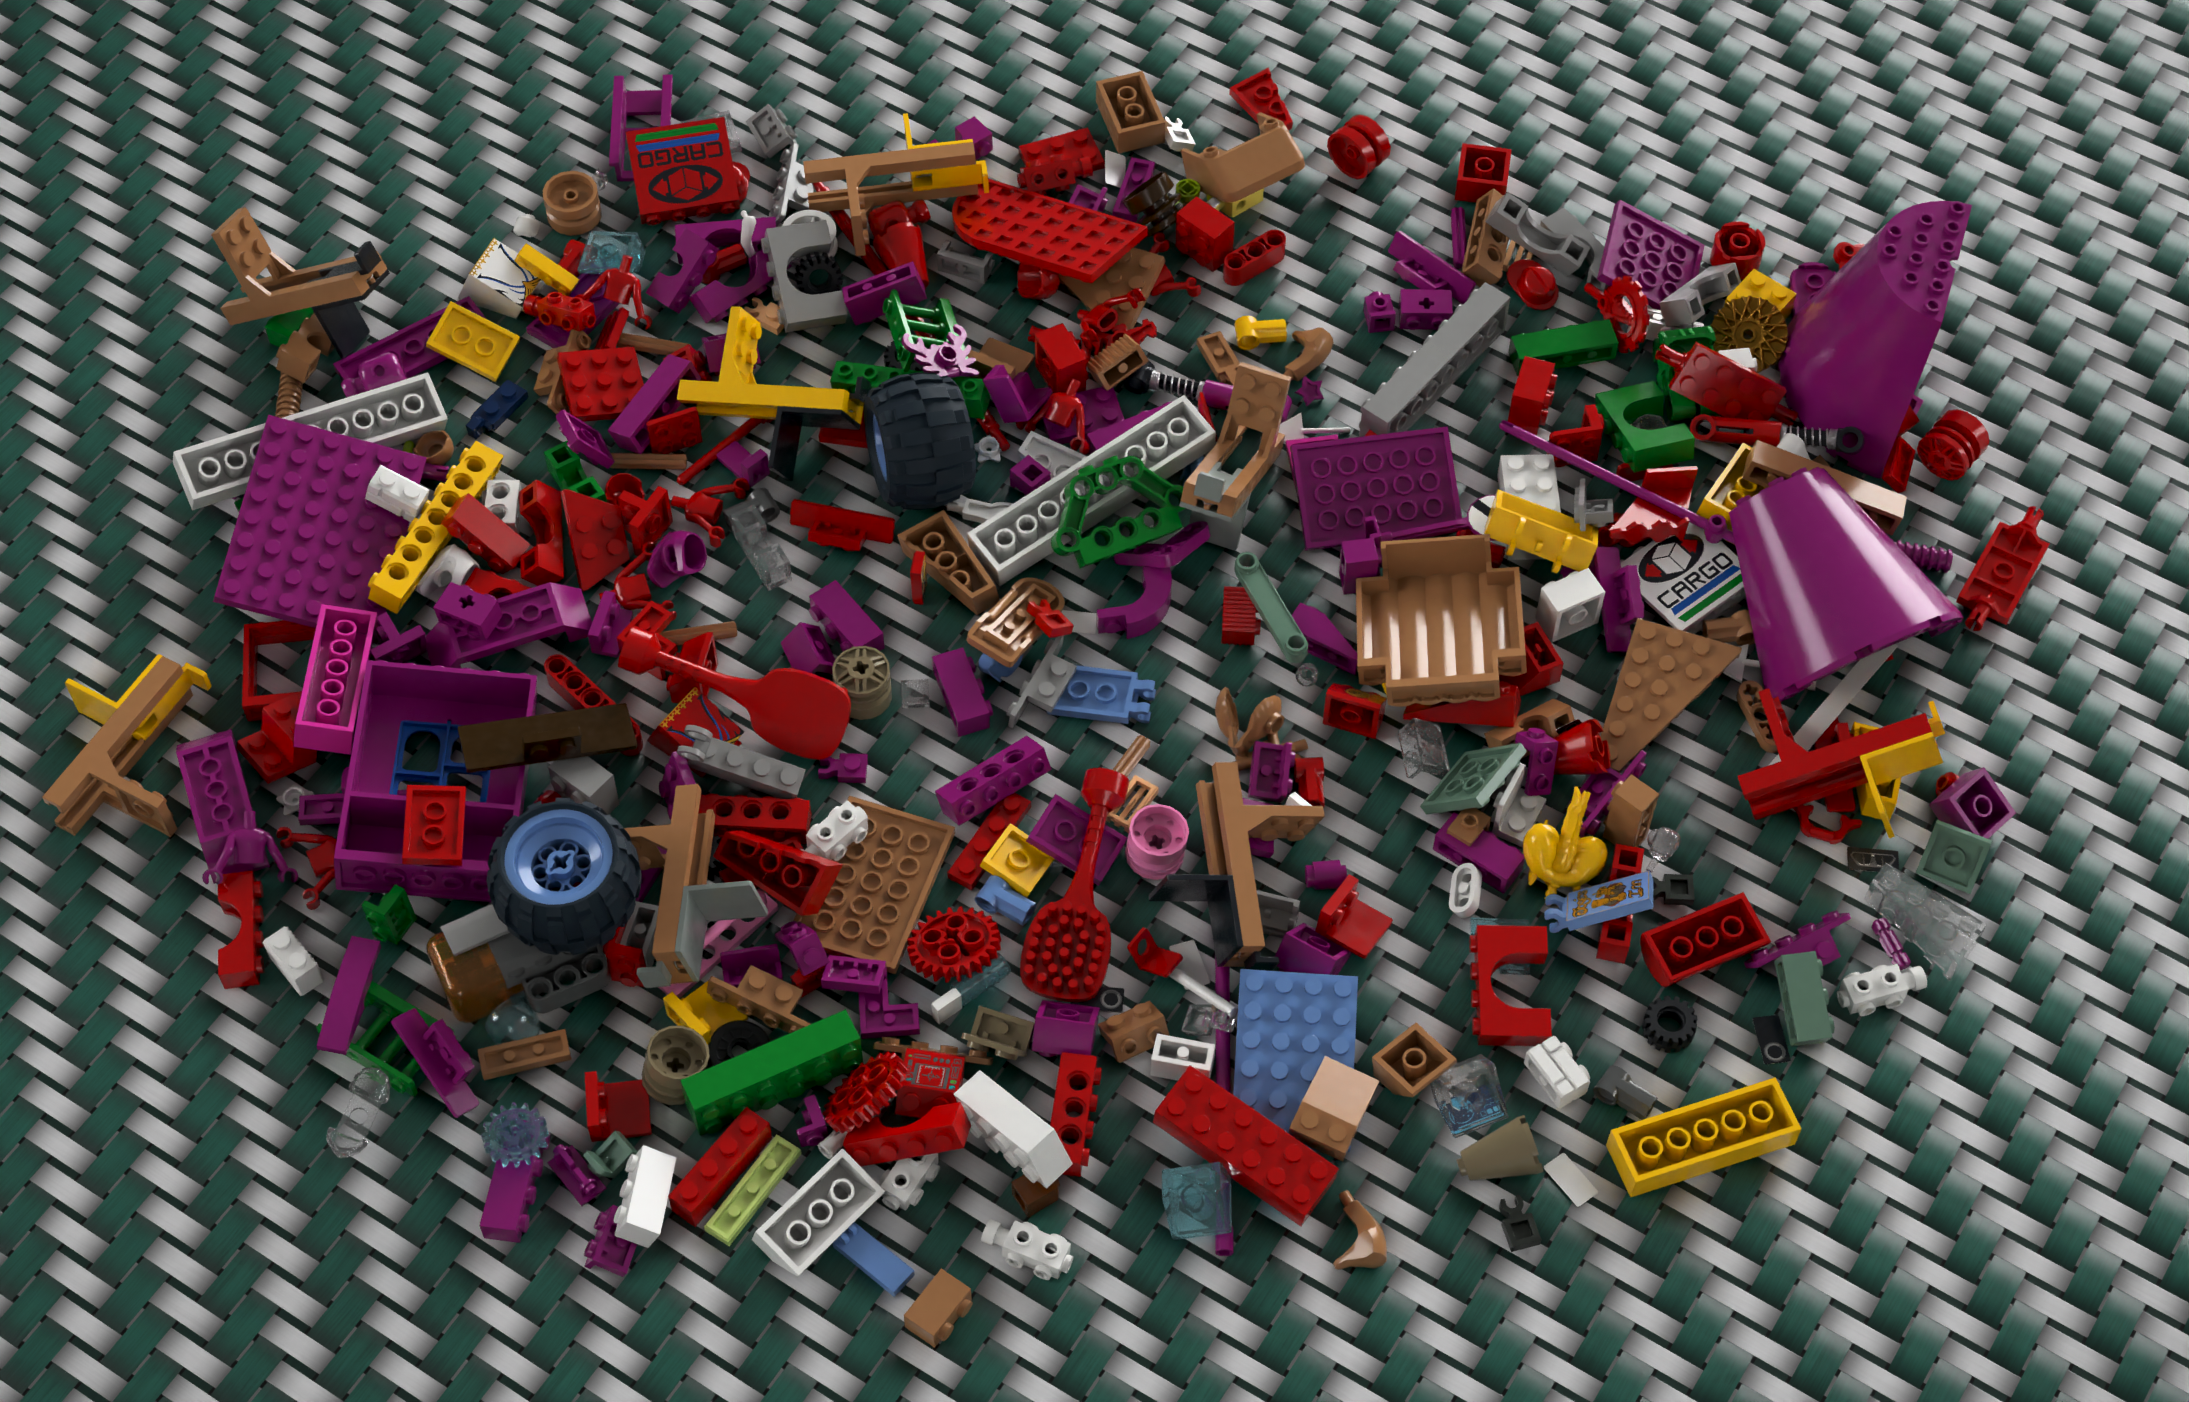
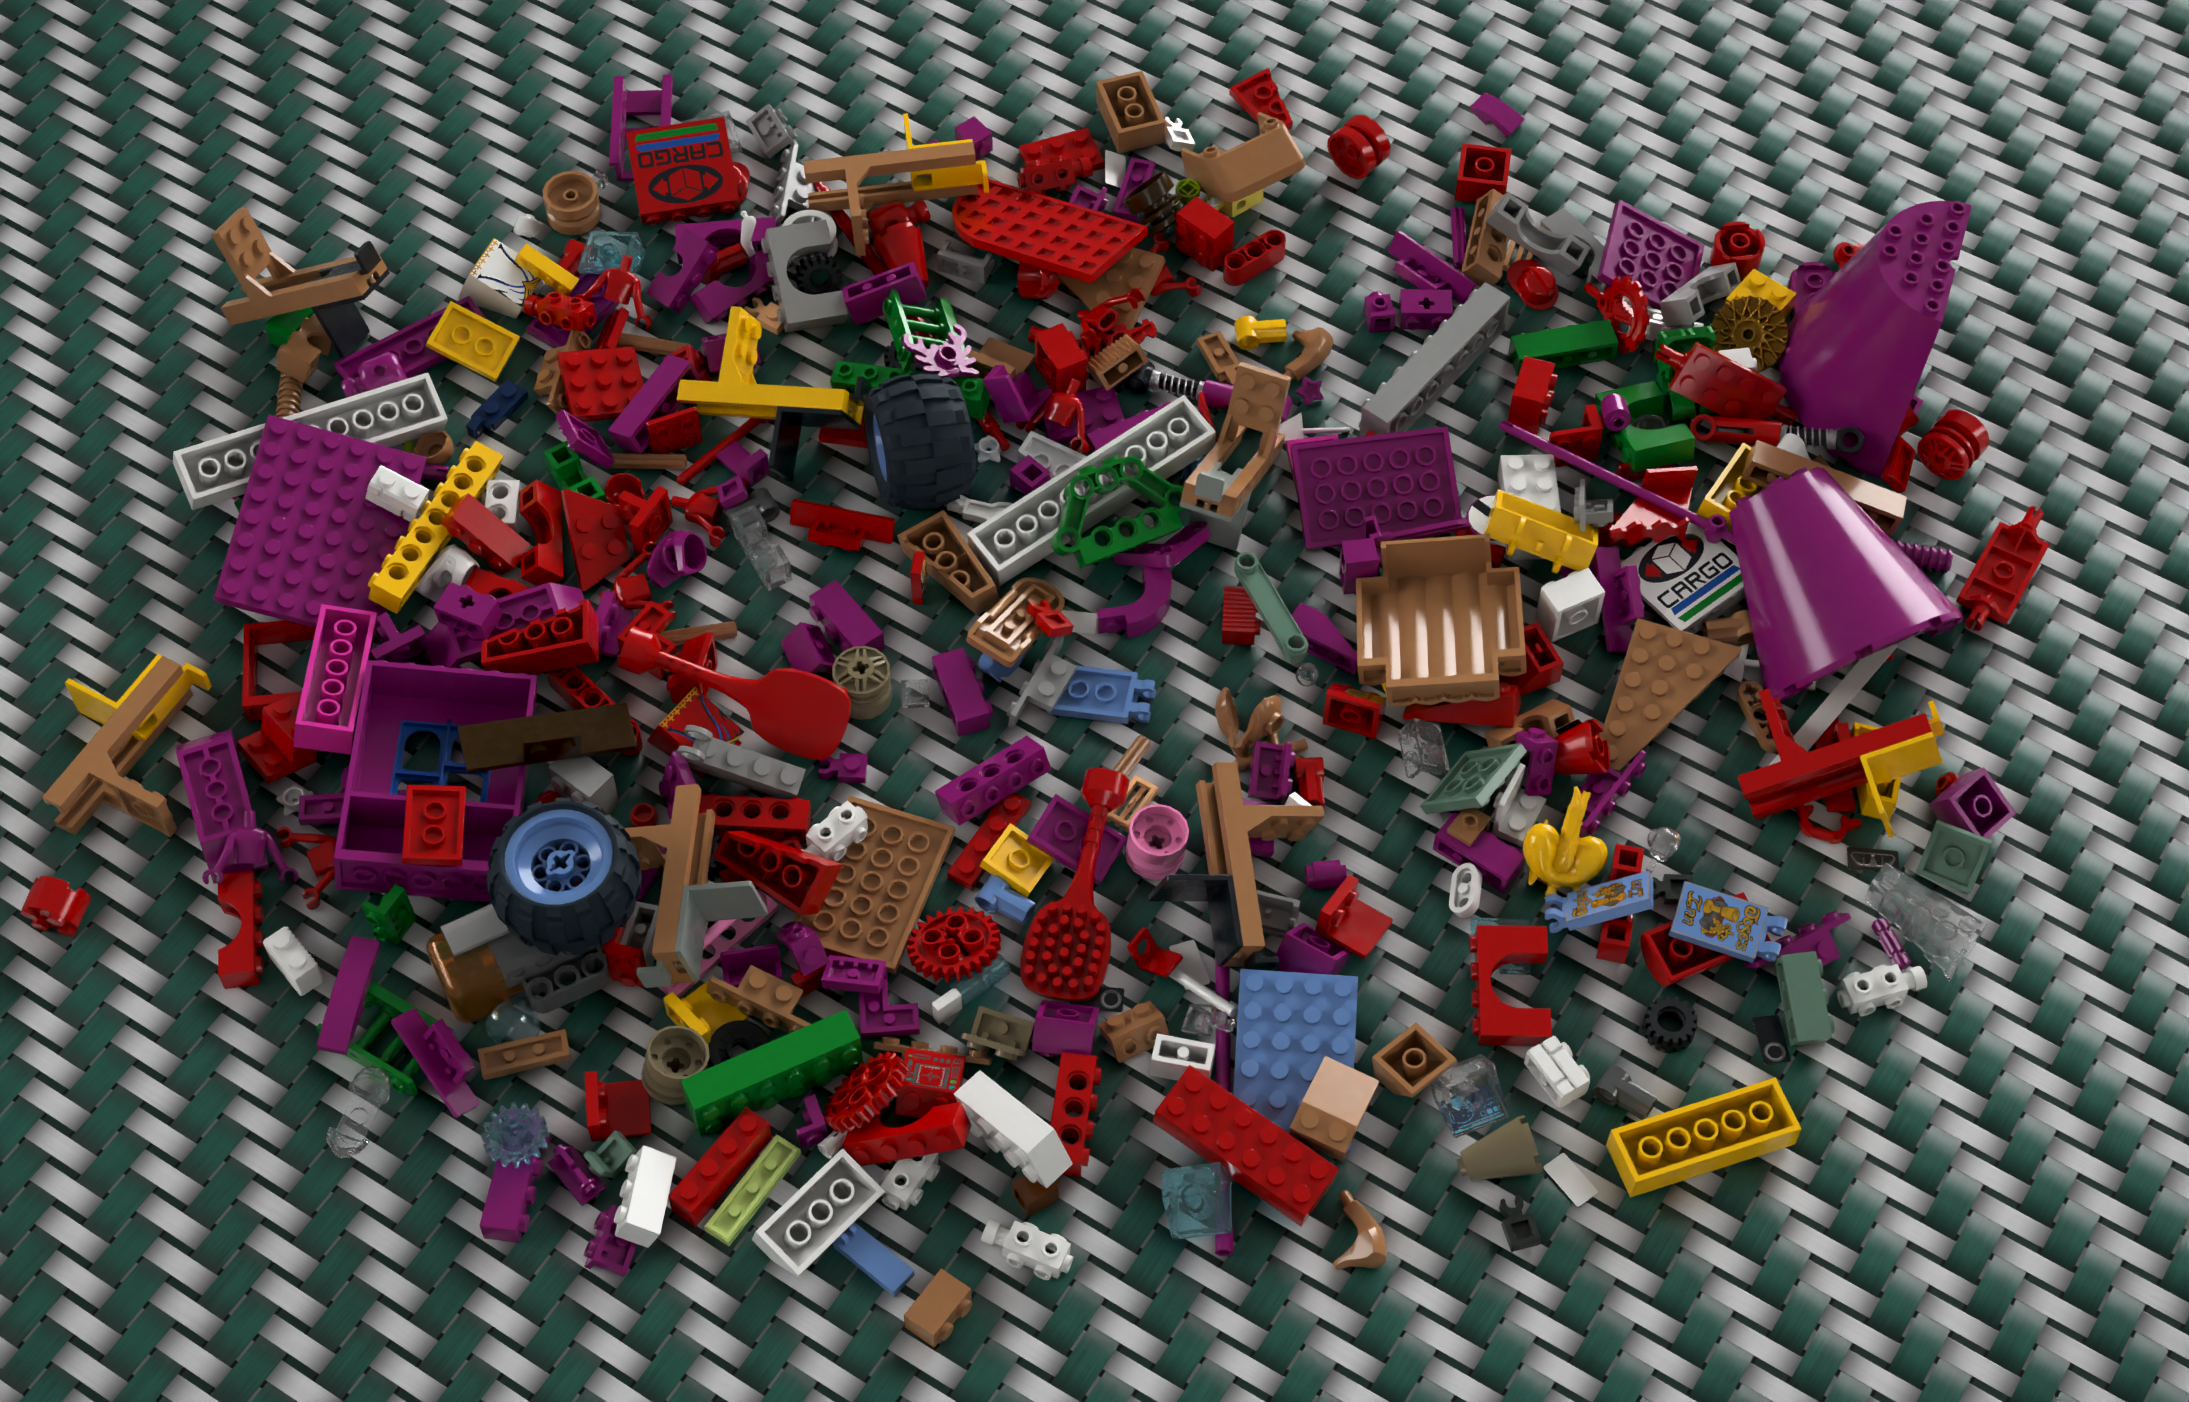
medium nougat brick [1603,774,1659,847] -> none
none -> red brick [21,876,91,937]
none -> red wedge [481,599,599,675]
none -> red plate [630,803,658,827]
none -> magenta plate [717,475,749,510]
none -> magenta slope [1469,93,1525,137]
none -> magenta brick [1600,393,1631,431]
none -> medium blue tile [1668,881,1788,963]

